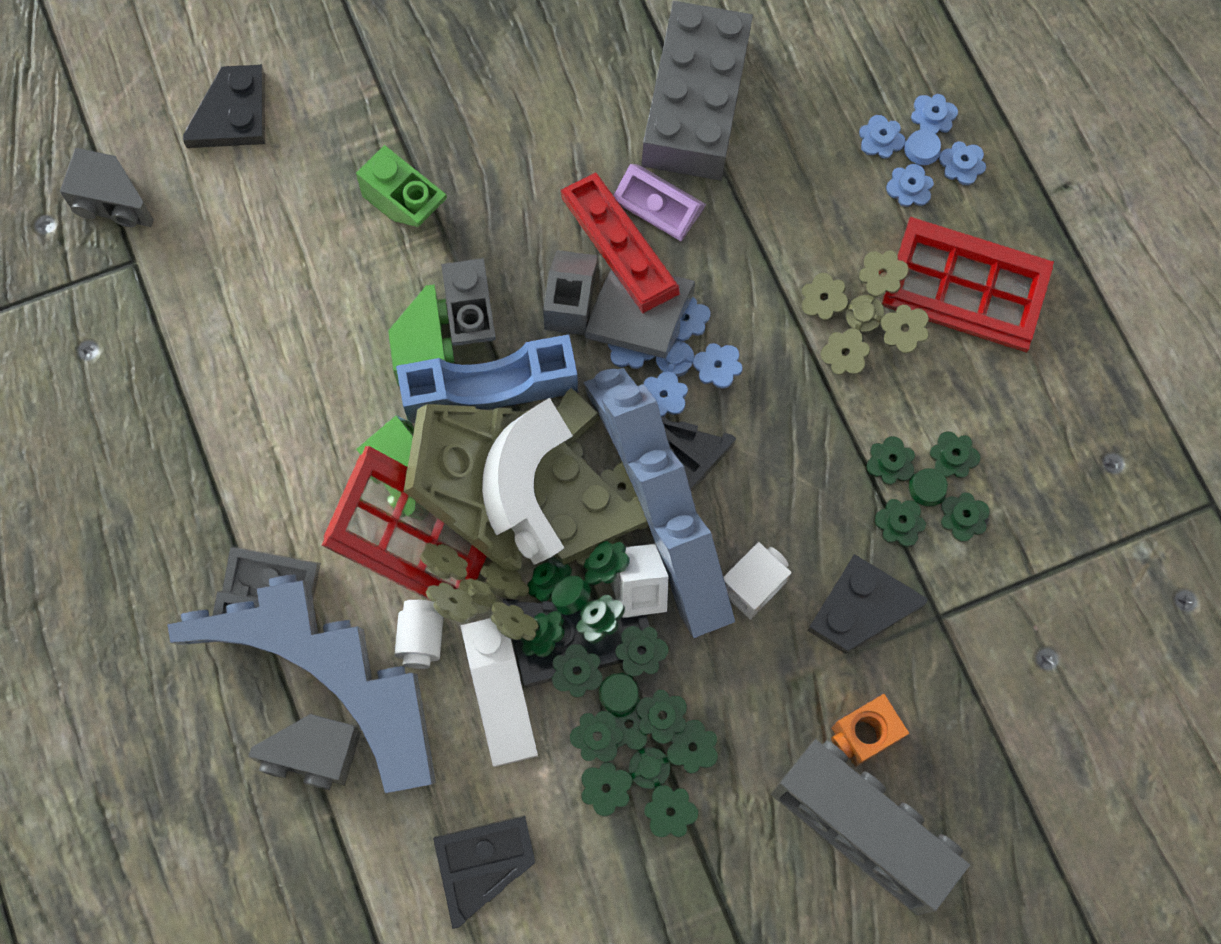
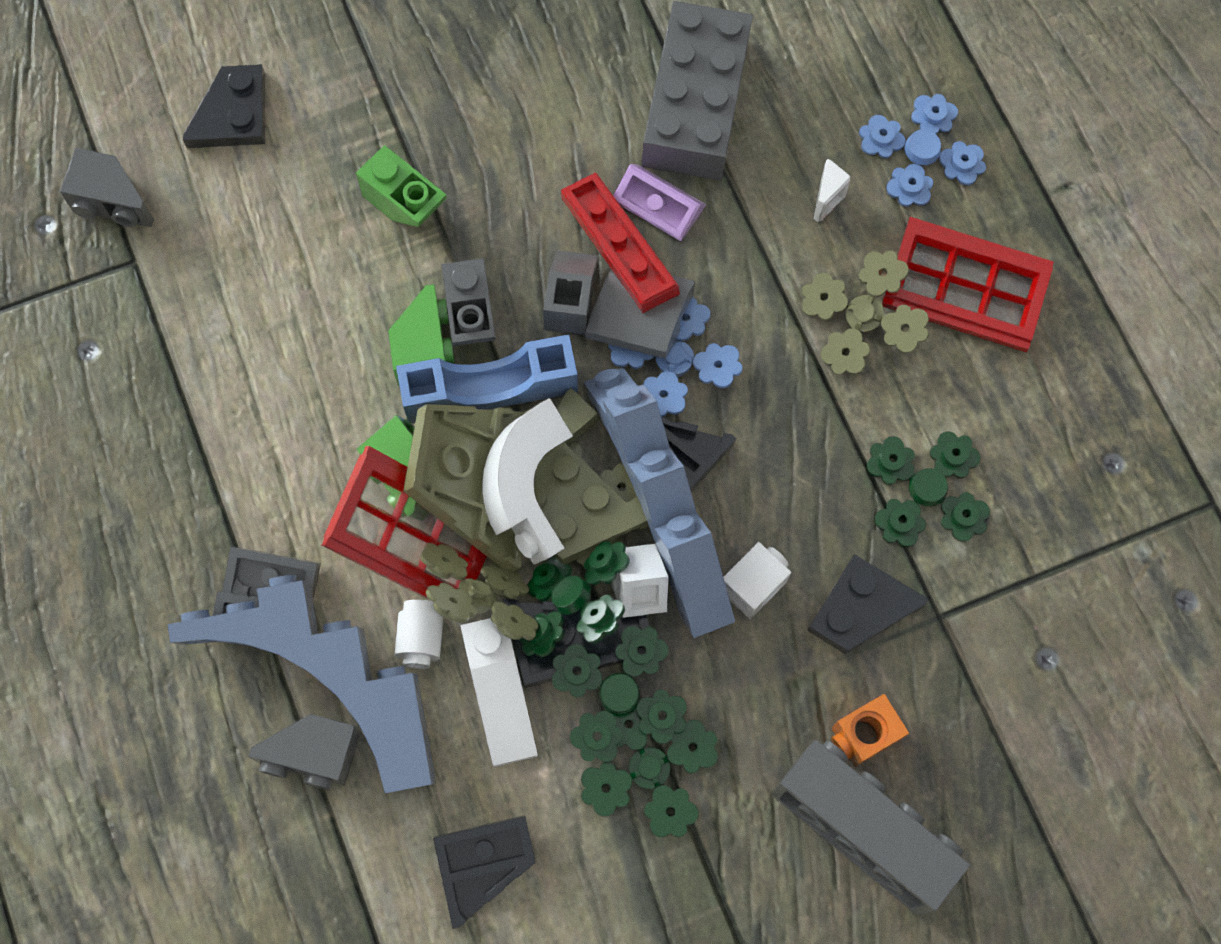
none -> white slope [813,159,851,222]

